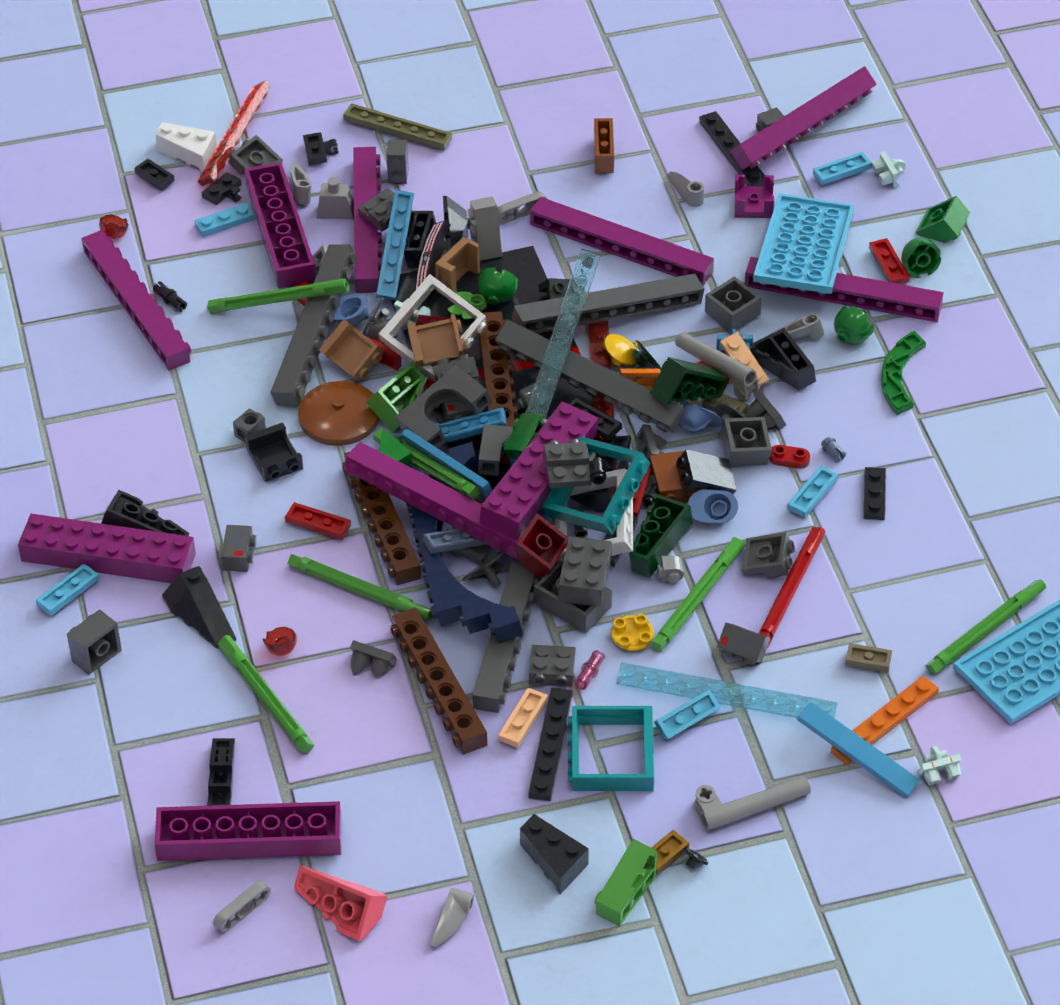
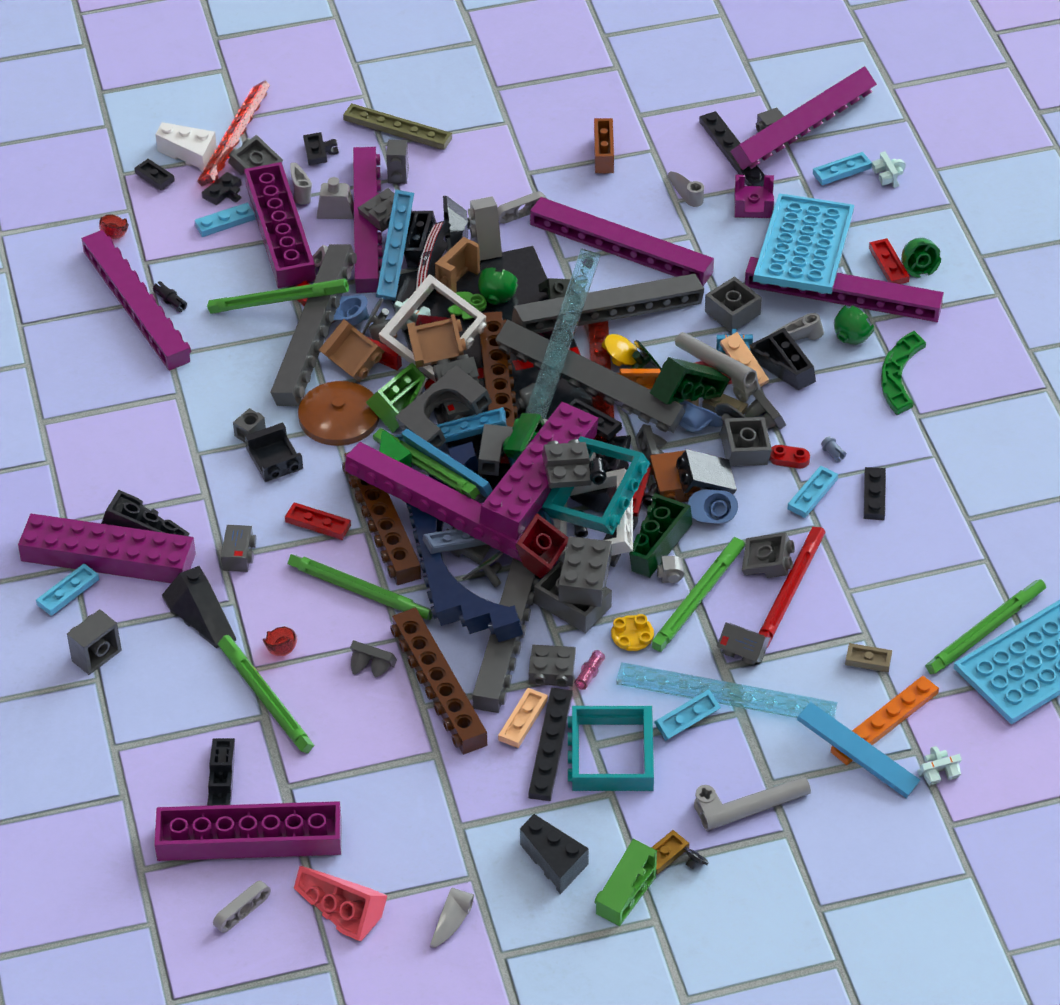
green slope [916,196,970,243] -> none

